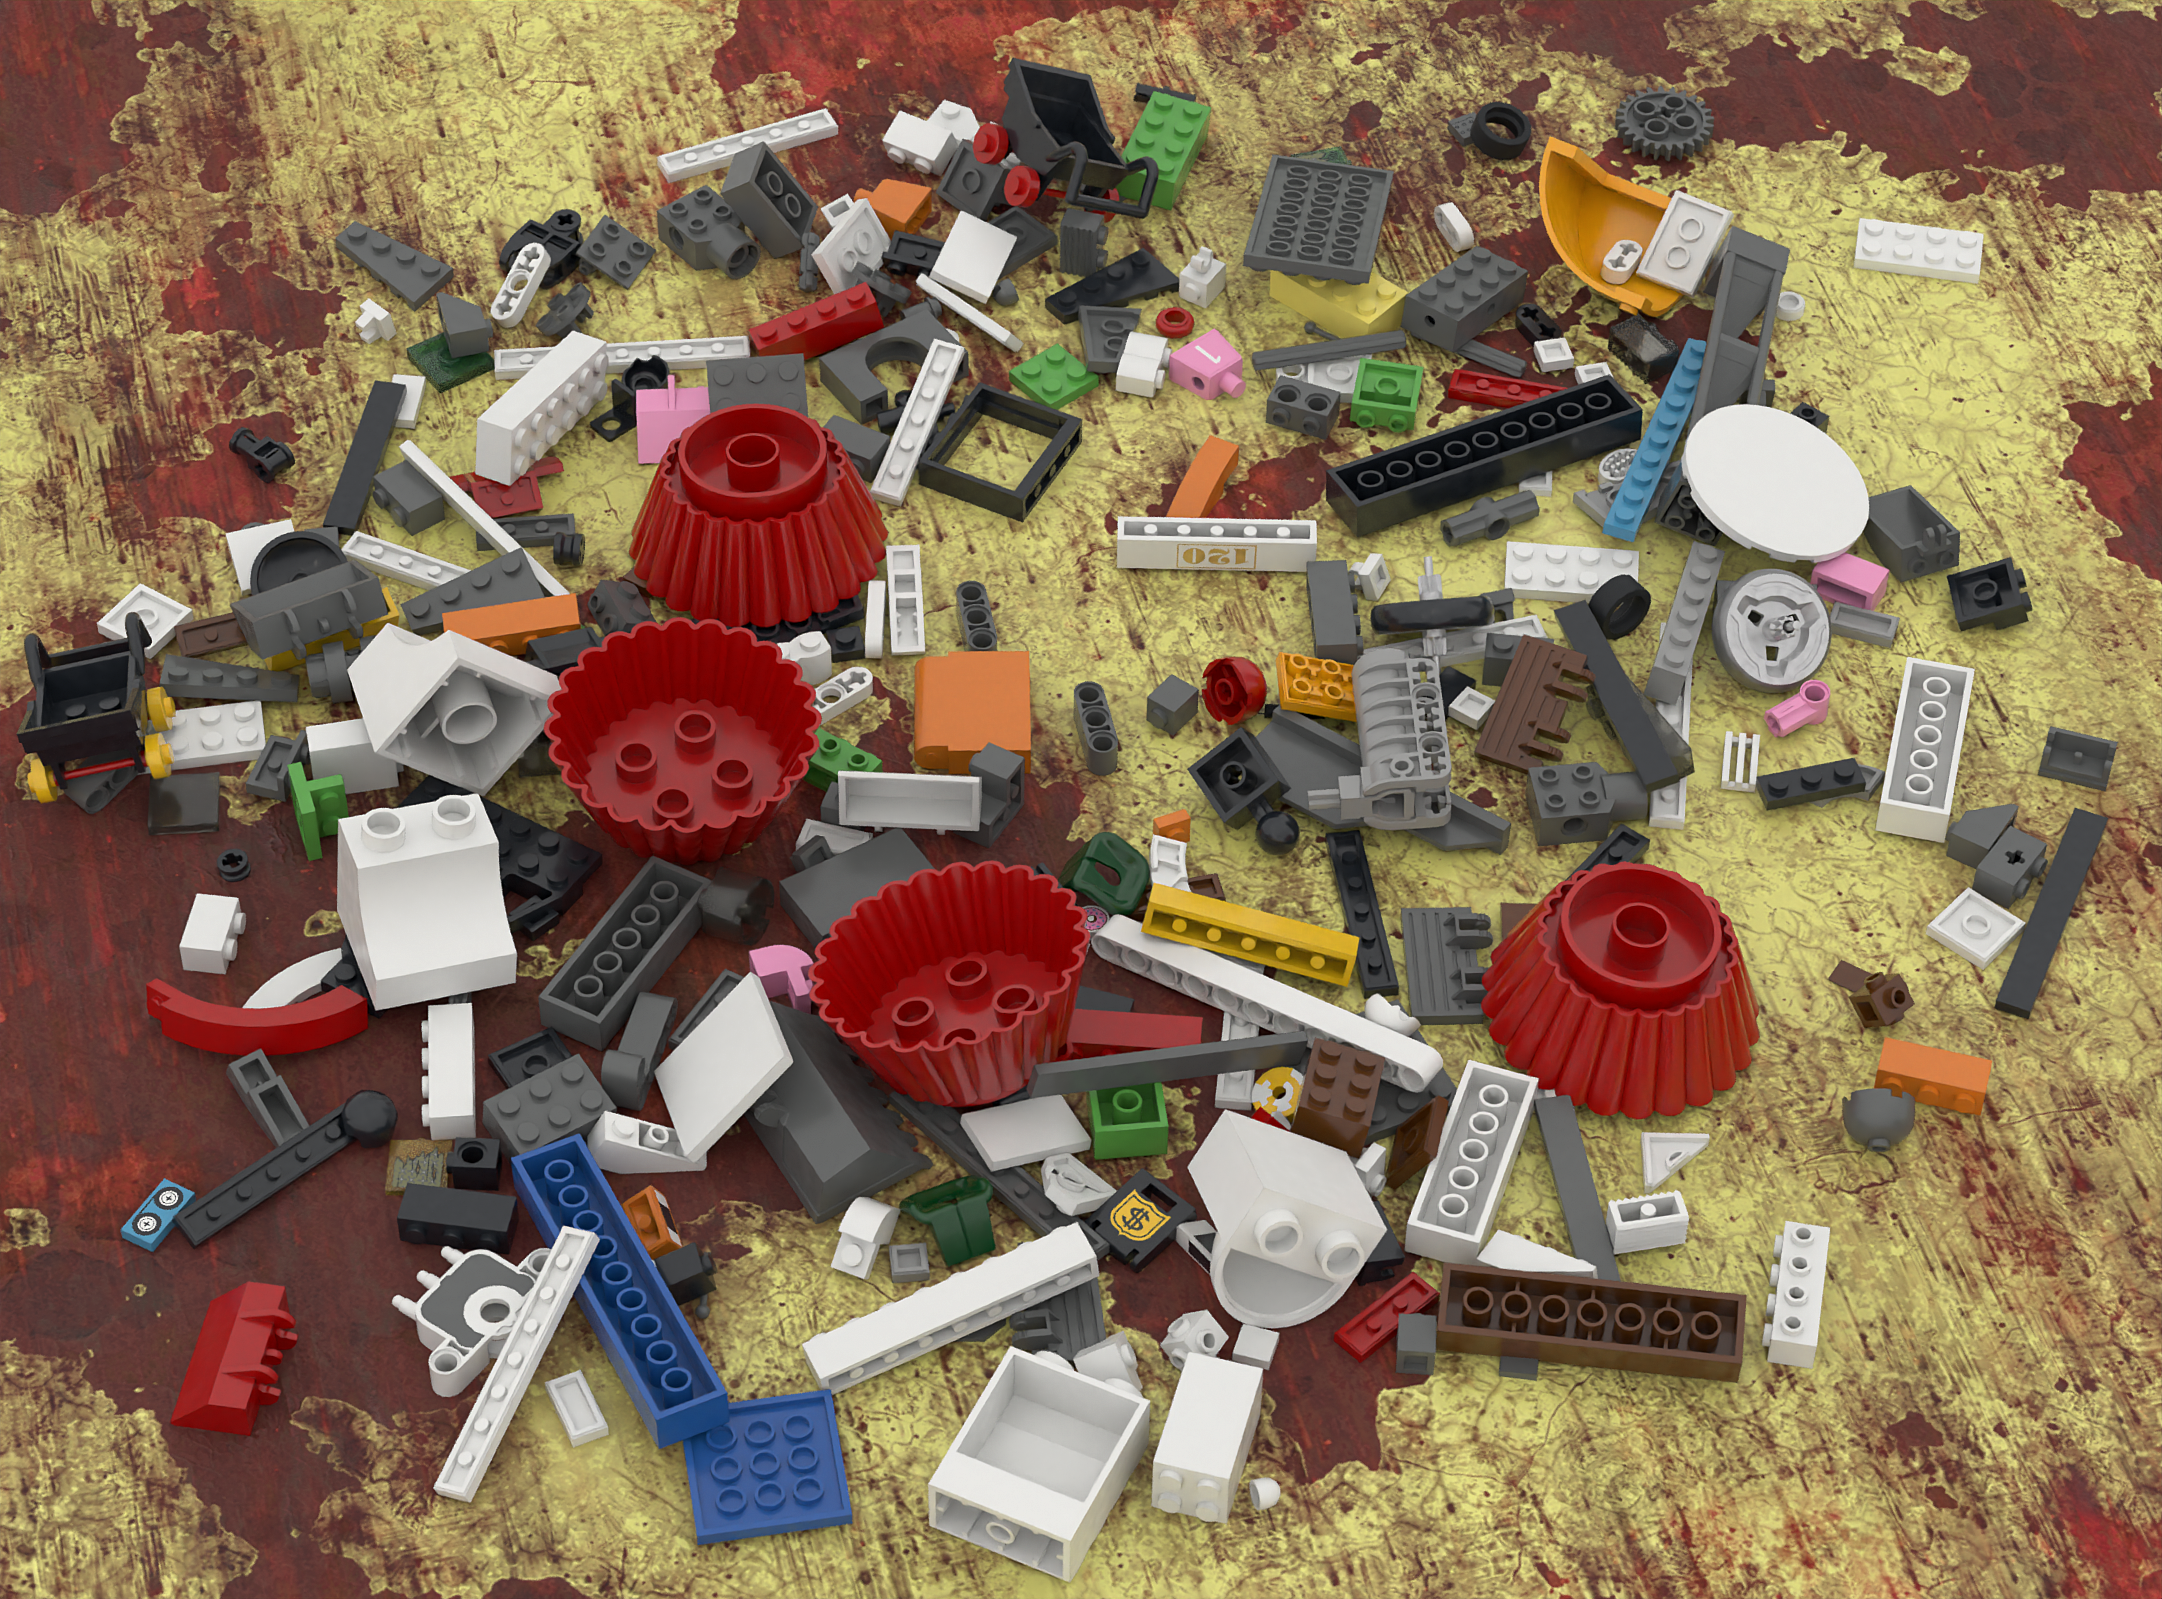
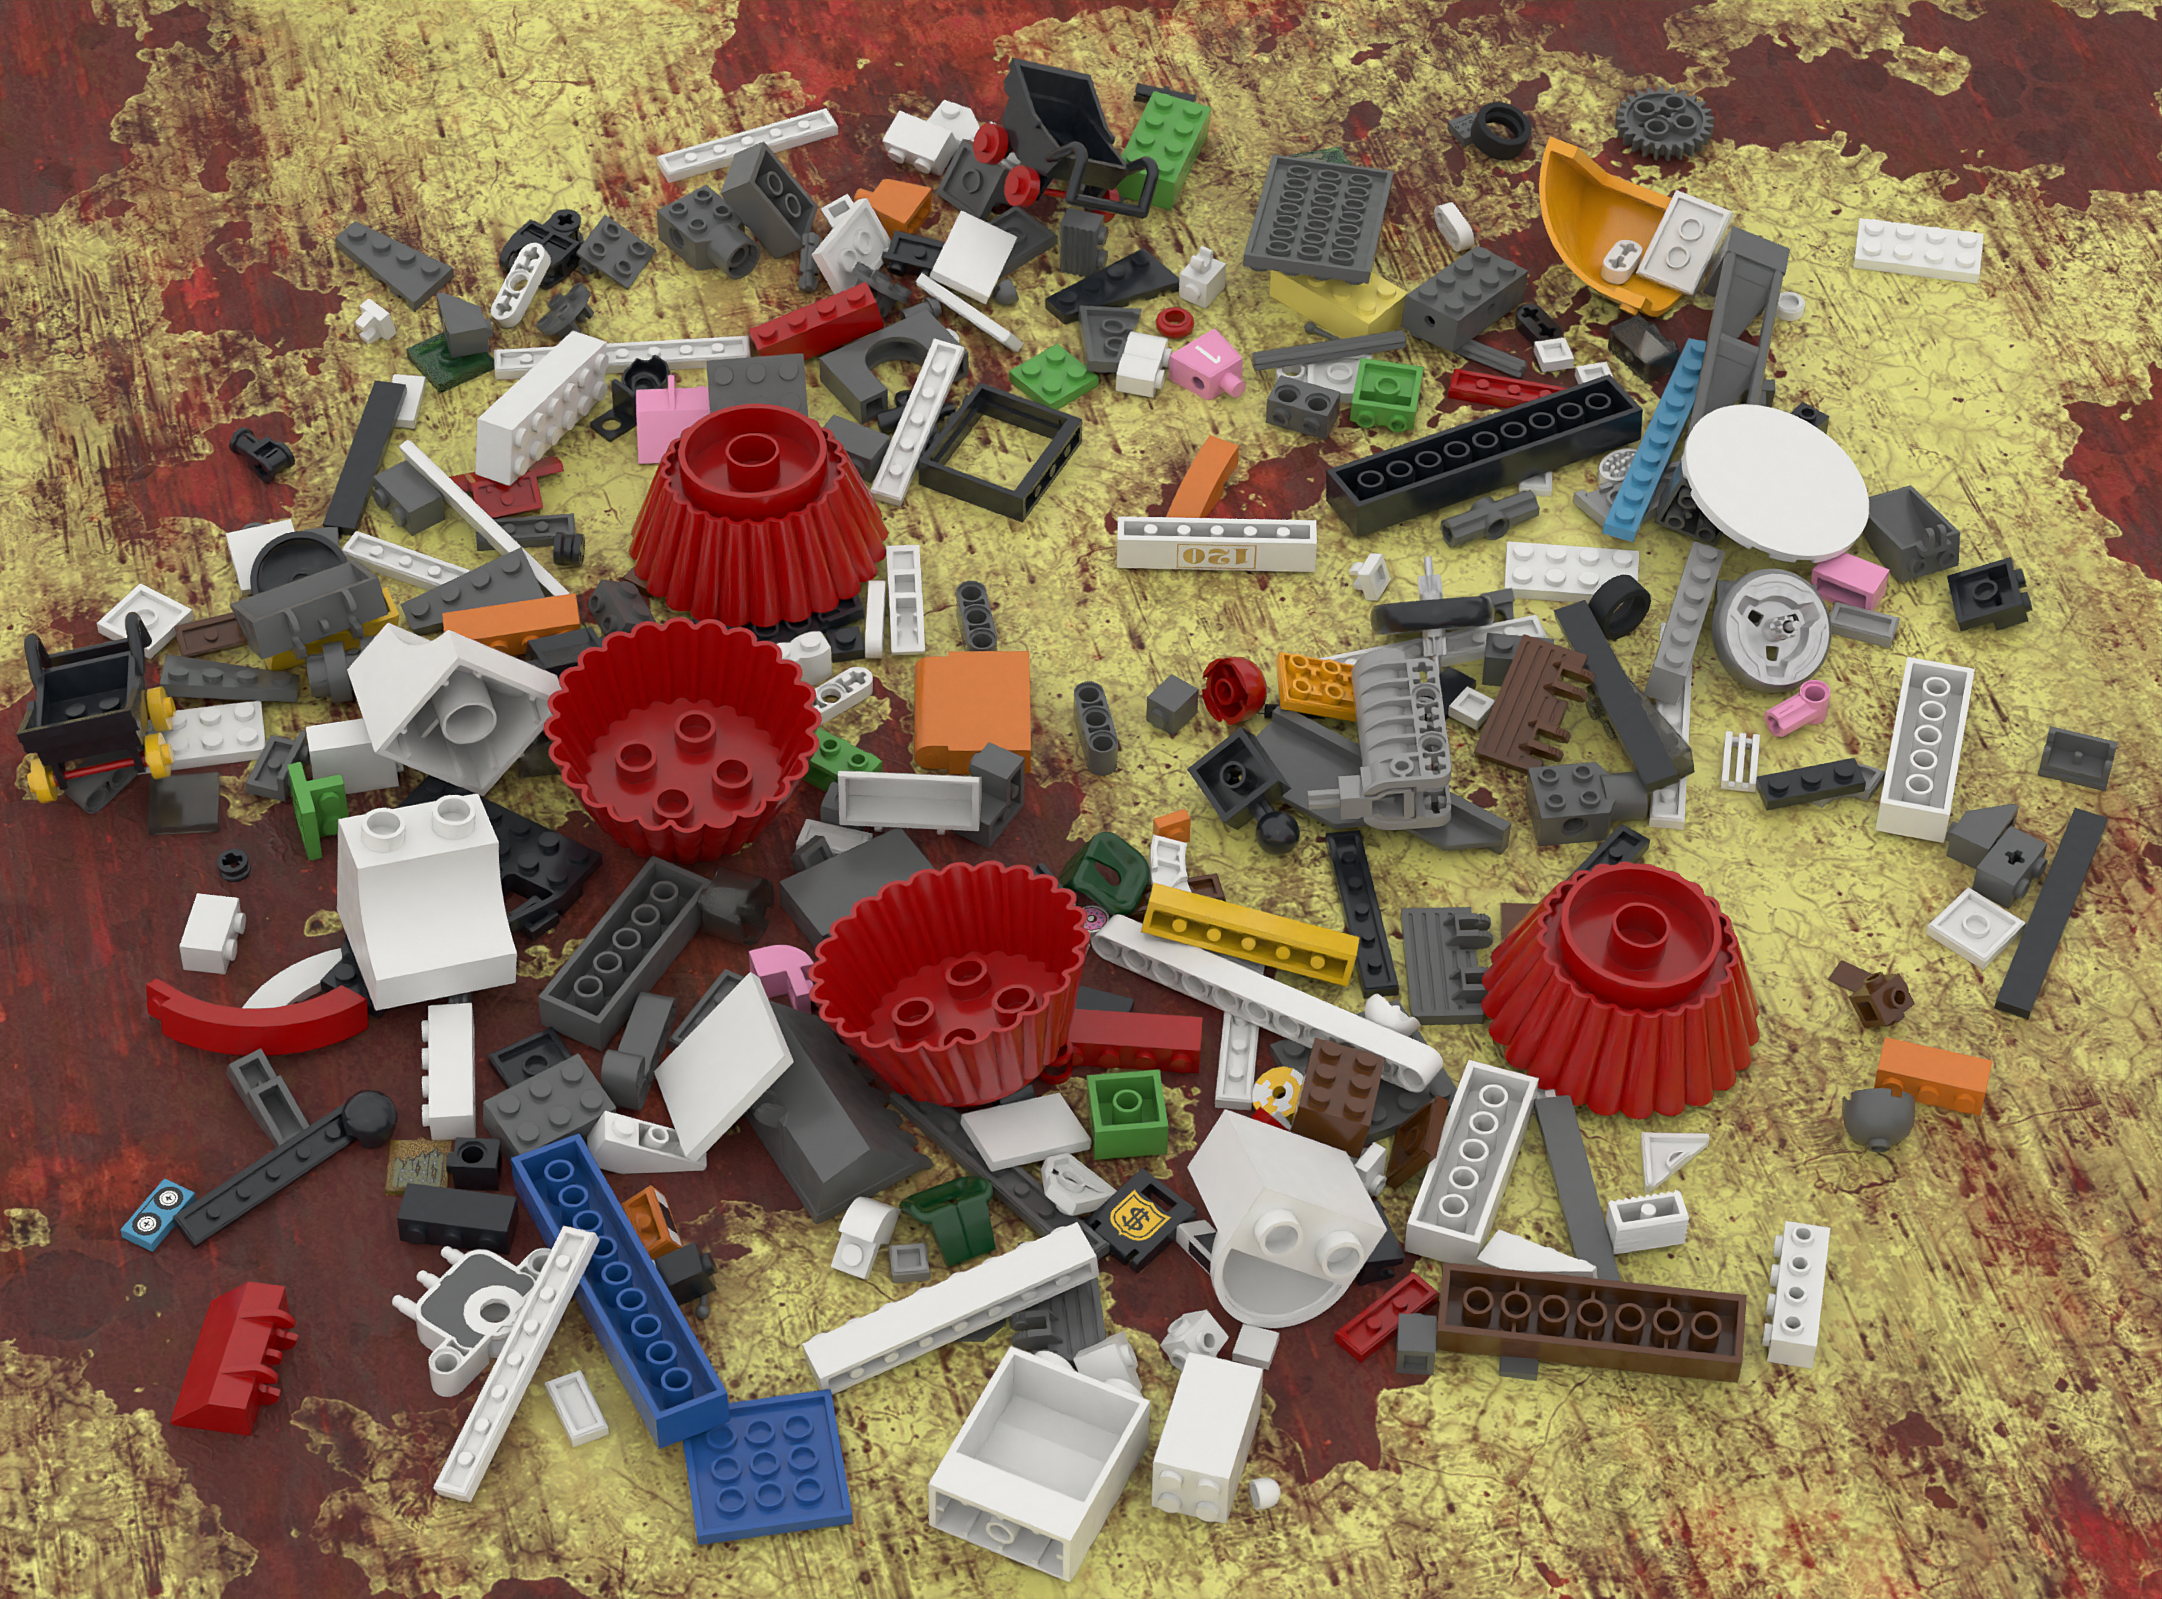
dark grey tile [1027,1031,1308,1098] -> none
dark grey brick [1306,560,1363,665] -> none

